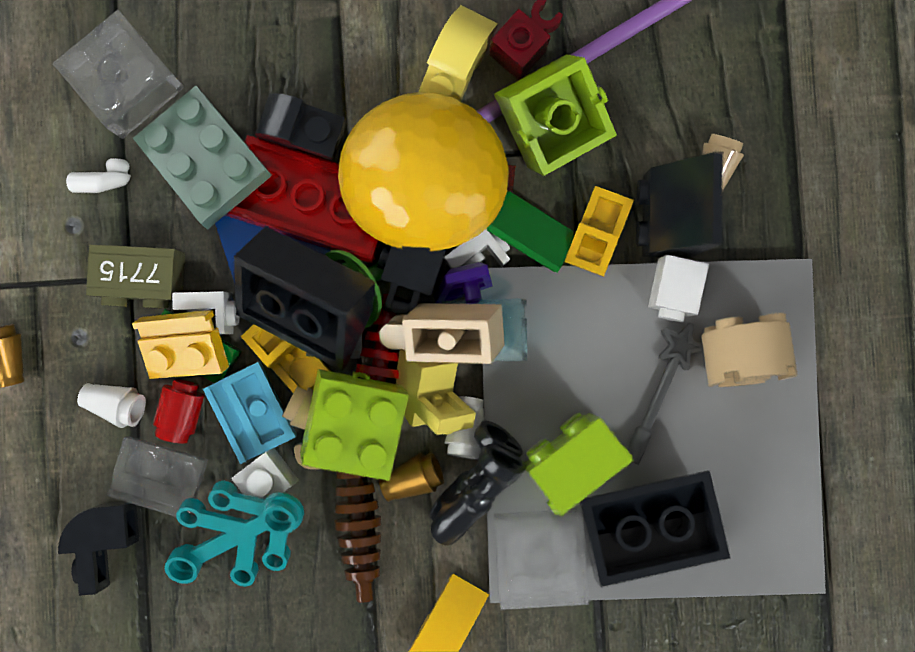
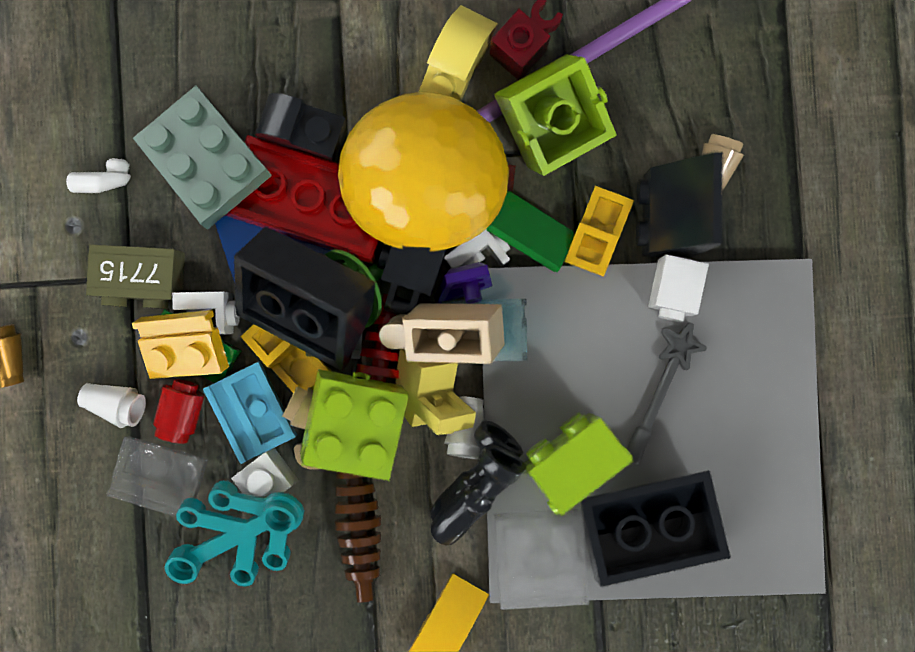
clear brick [52,10,185,139] -> none
black brick [58,499,139,596] -> none
pearl gold cone [379,453,444,502] -> none
tan brick [701,313,798,387] -> none

